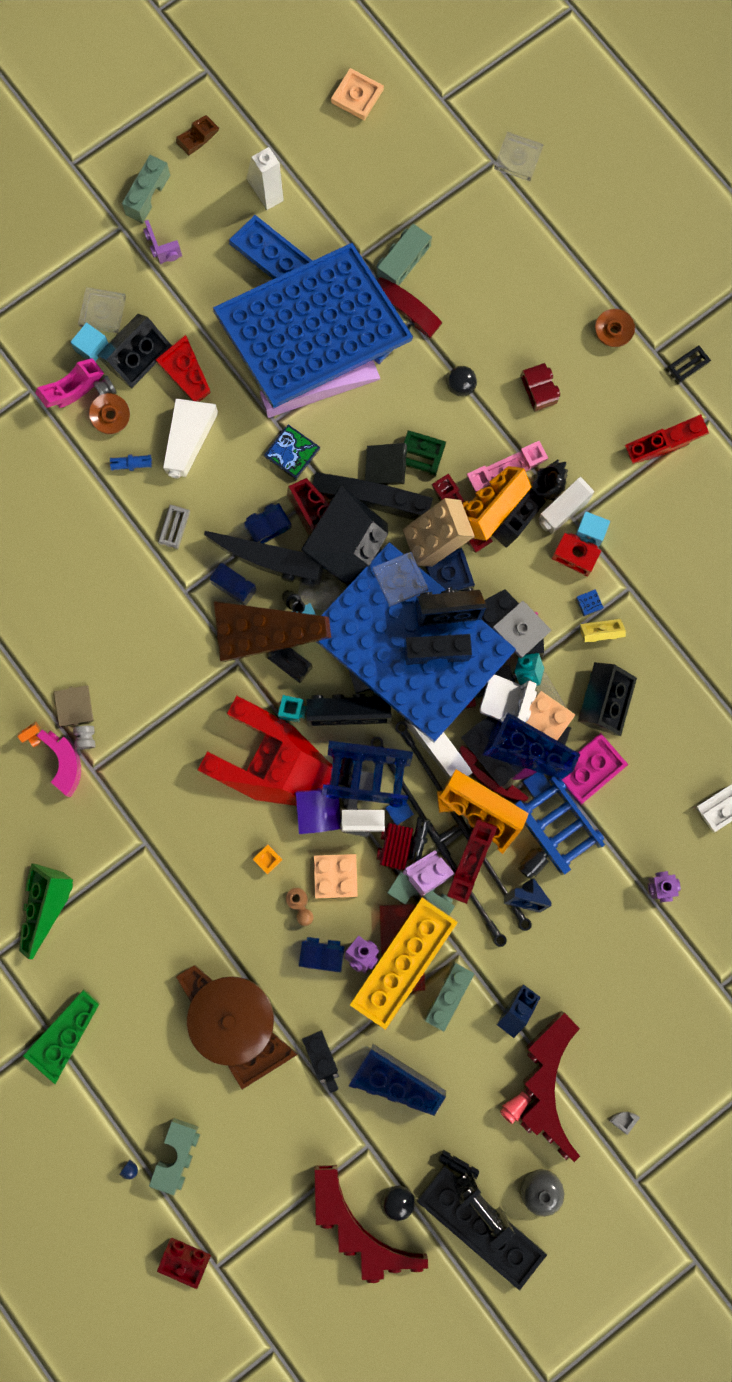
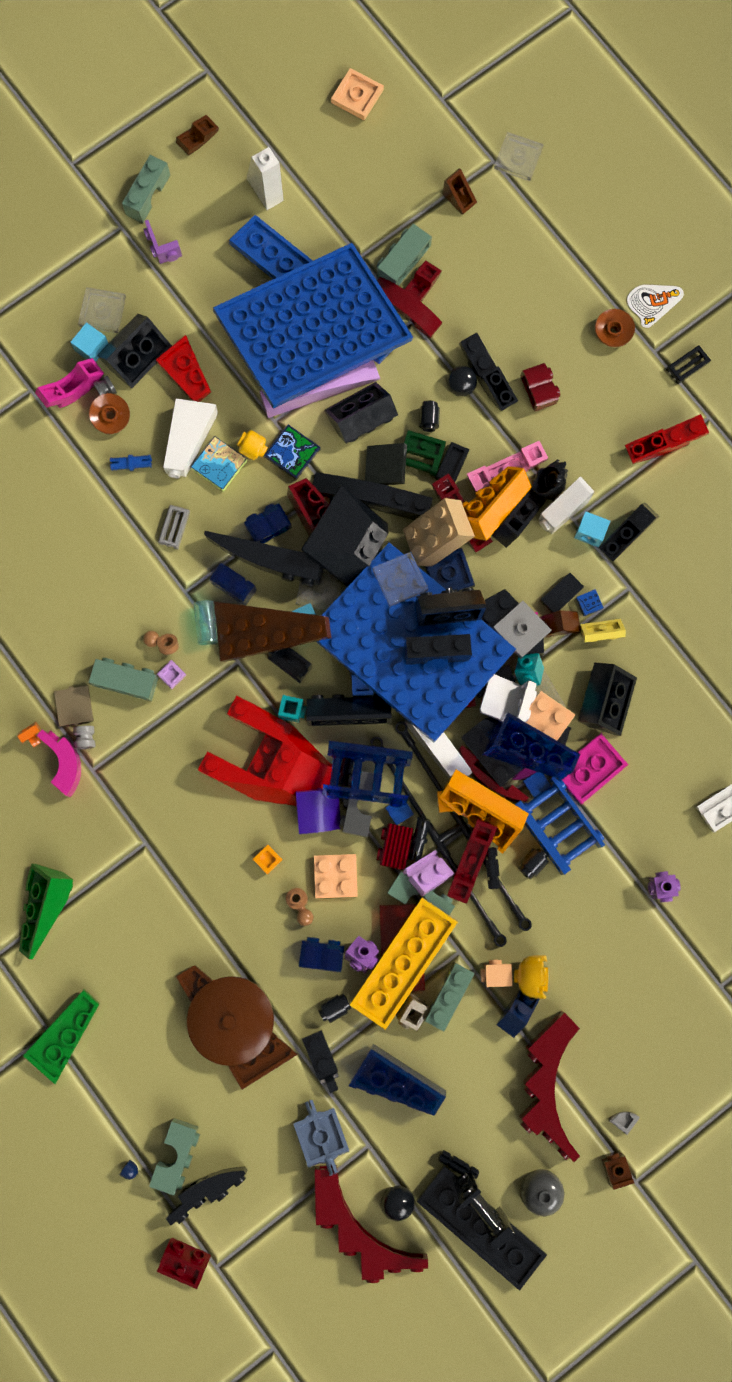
black pin [282,590,305,613] -> none
white panel [342,810,385,832] -> none
coral cone [500,1091,532,1124] -> none
dark blue slope [504,878,552,913] -> none
red brick [552,533,602,577] -> none
none -> sand green brick [88,657,159,702]
none -> medium nougat plate [143,631,179,655]
none -> lavender tile [157,660,186,689]
none -> black slope [166,1166,247,1225]
none -> tile [191,436,247,492]
none -> clear light blue pin [194,600,218,645]
none -> yellow head [236,430,268,460]
none -> sand blue plate [293,1100,349,1176]
none -> black brick [318,993,352,1023]
none -> black slope [324,382,398,443]
none -> blue tile [352,673,373,696]
none -> dark tan brick [396,993,430,1031]
none -> dark red slope [405,260,442,302]
none -> black brick [419,400,440,432]
none -> black tile [435,442,470,482]
none -> reddish brown slope [443,168,477,214]
none -> black slope [459,332,518,411]
none -> light nougat brick [480,960,512,987]
none -> black axle [485,847,501,889]
none -> yellow cylinder [514,955,548,999]
none -> reddish brown slope [539,610,581,637]
none -> black tile [540,573,584,613]
none -> black slope [599,503,660,562]
none -> reddish brown brick [602,1152,634,1190]
none -> sticker [627,285,684,328]

